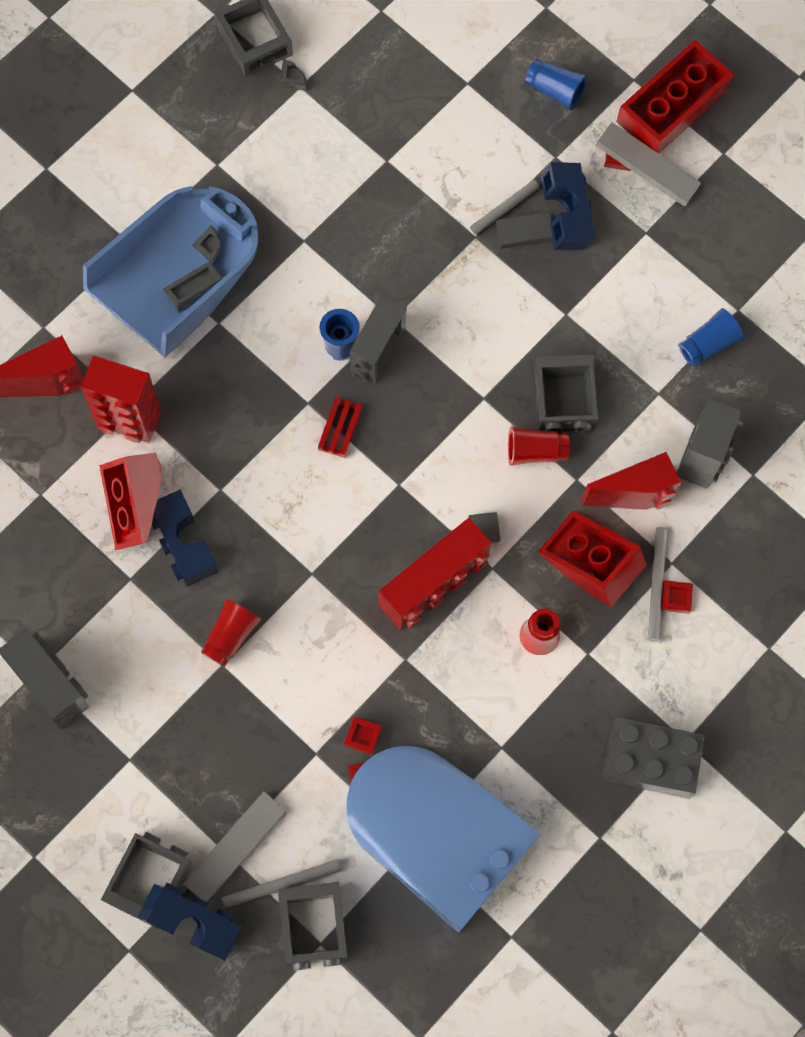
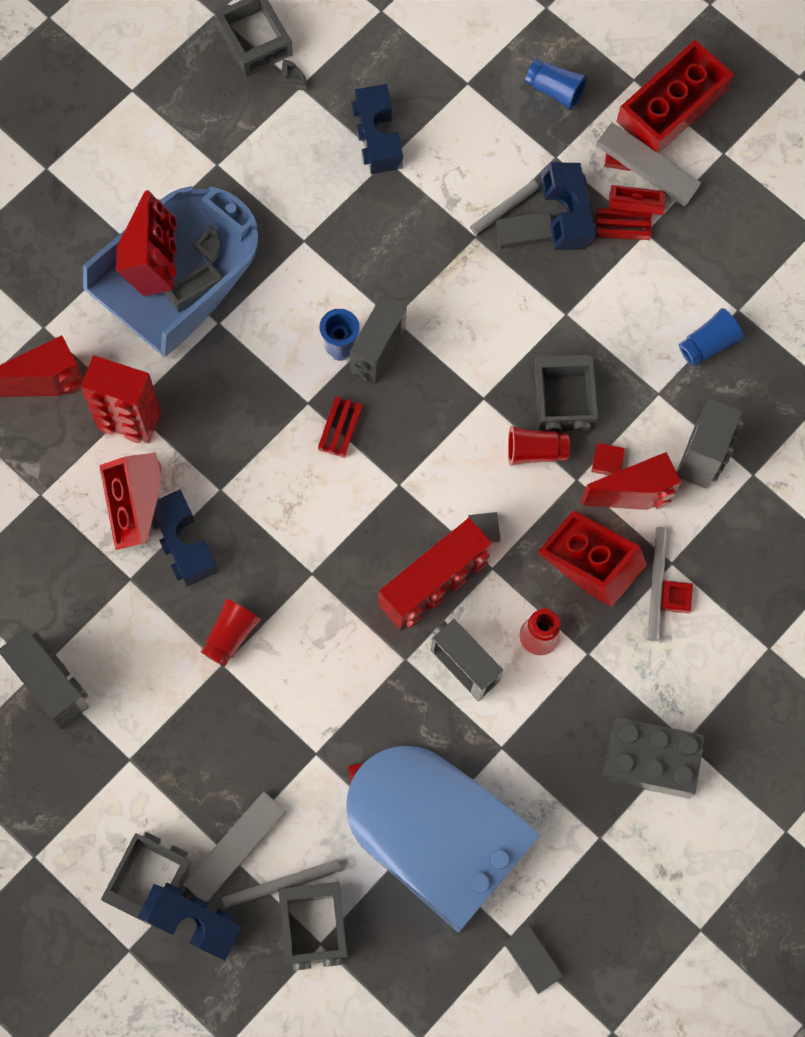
red plate [344,716,382,756] -> none
none -> red slope [116,190,177,297]
none -> dark blue arch [351,84,403,174]
none -> dark grey window [430,618,504,701]
none -> dark grey tile [502,925,563,994]
none -> red tile [591,442,625,475]
none -> red tile [596,208,652,240]
none -> red tile [609,185,665,215]

